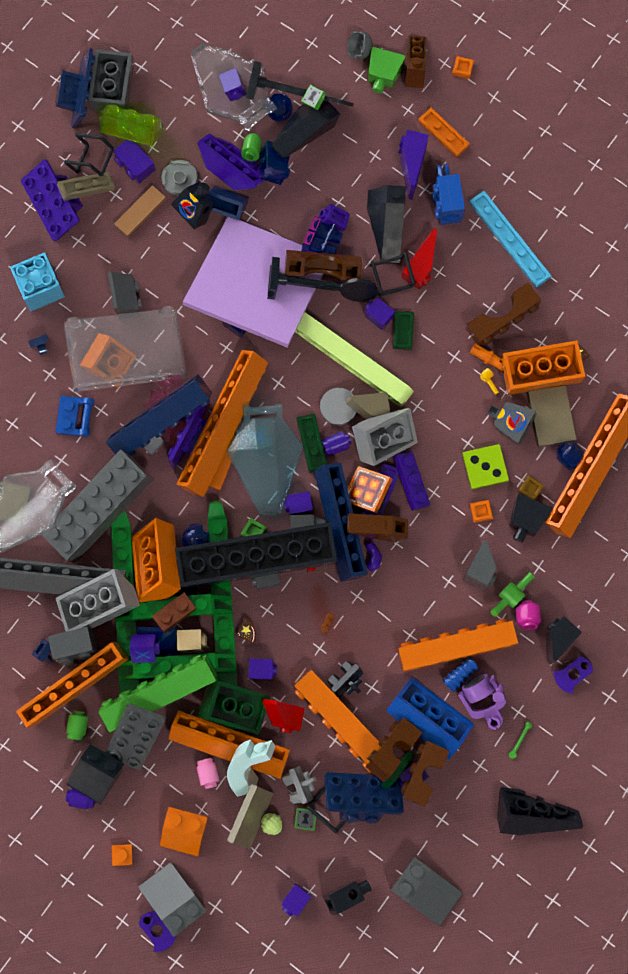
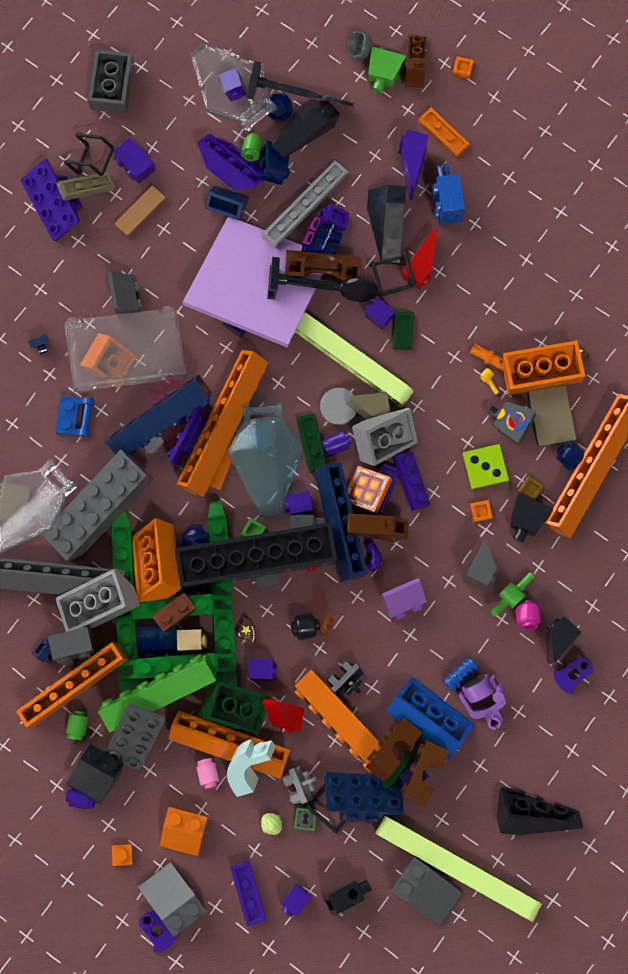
medium azure brick [10,252,65,311] -> none
dark blue bracket [55,48,95,128] -> none
clear neon green slope [100,104,164,146] -> none
dark purple brick [130,634,160,663] -> none
light grey tile [161,160,198,197] -> none
black torso [171,182,214,229] -> none
dark tan tile [227,784,274,849] -> none
tile [301,85,326,110] -> none
orange brick [397,619,518,672] -> none
reddish brown arch [466,282,541,346] -> none
medium azure tile [469,191,551,288] -> none
bright green hinge [508,721,532,759] -> none
none -> dark purple plate [230,861,266,926]
none -> light grey tile [261,160,349,248]
none -> black head [291,613,320,640]
none -> yellowish green beam [375,816,542,922]
none -> medium lavender slope [381,578,427,621]

